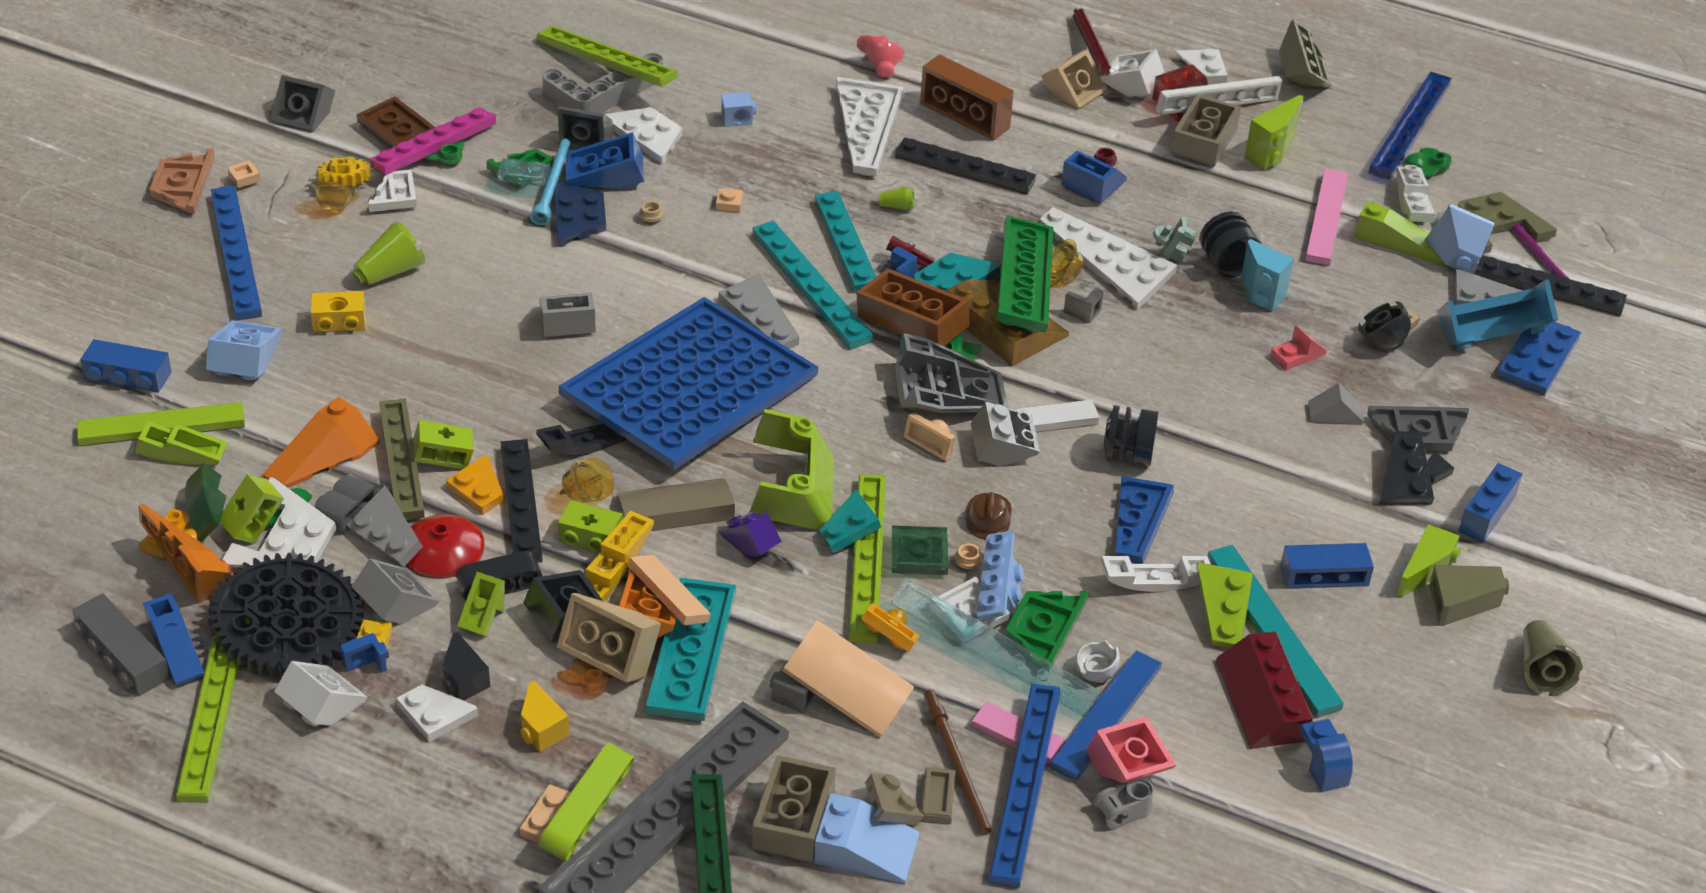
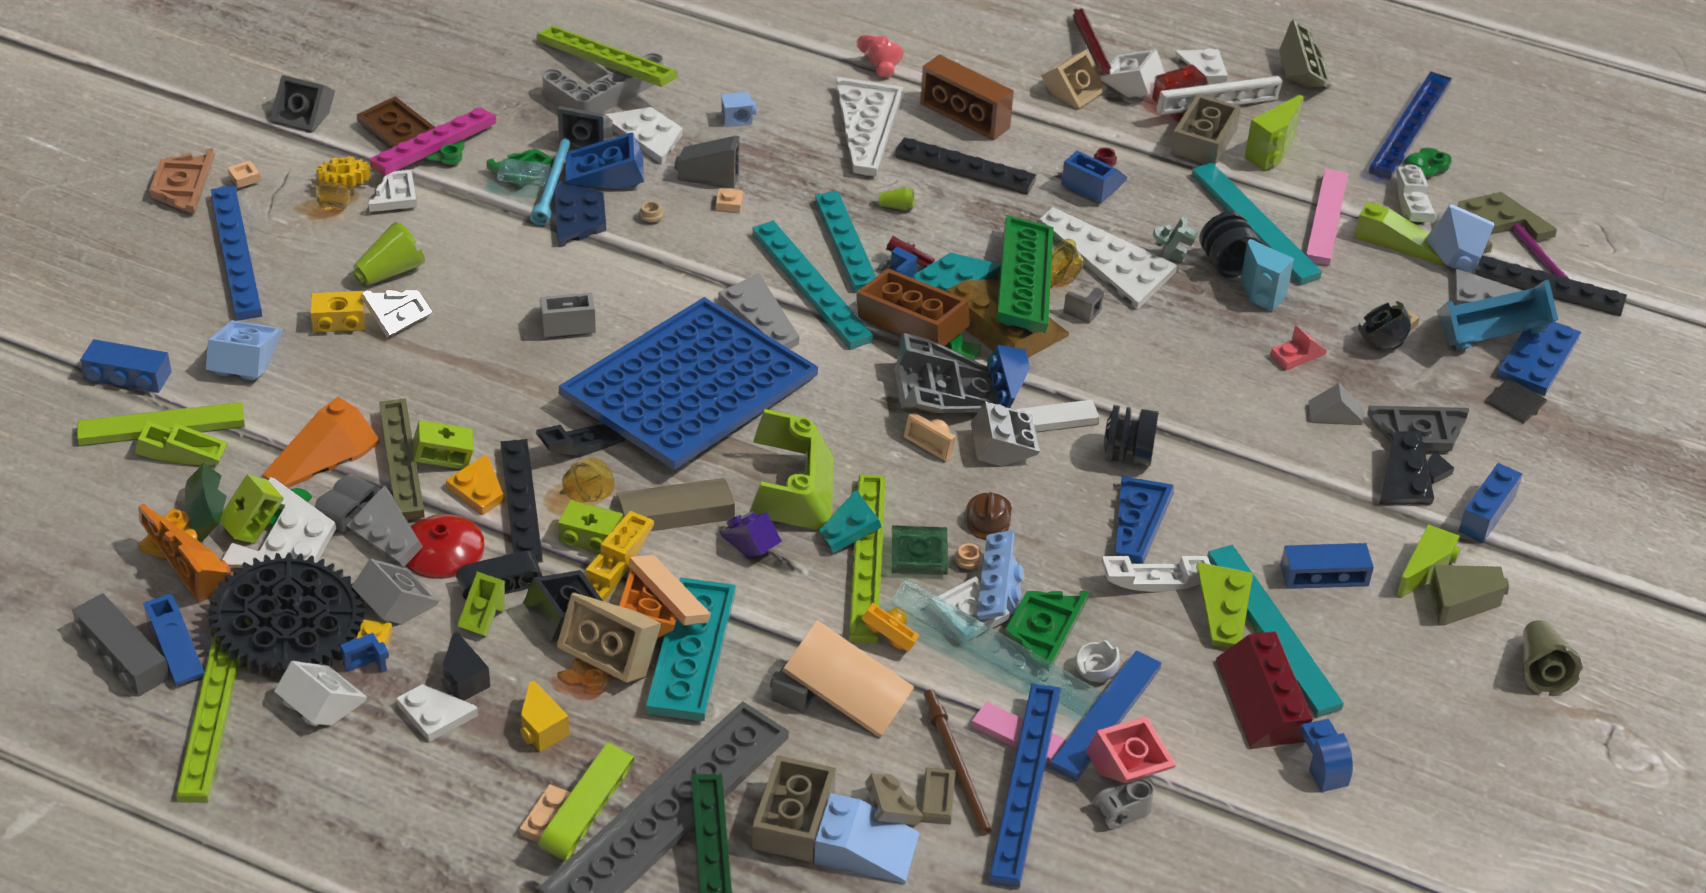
none -> white wing [360,291,432,338]
none -> dark grey slope [674,136,740,189]
none -> blue slope [987,345,1030,408]
none -> teal tile [1192,162,1322,285]
none -> clear smoke piece [1485,378,1547,424]

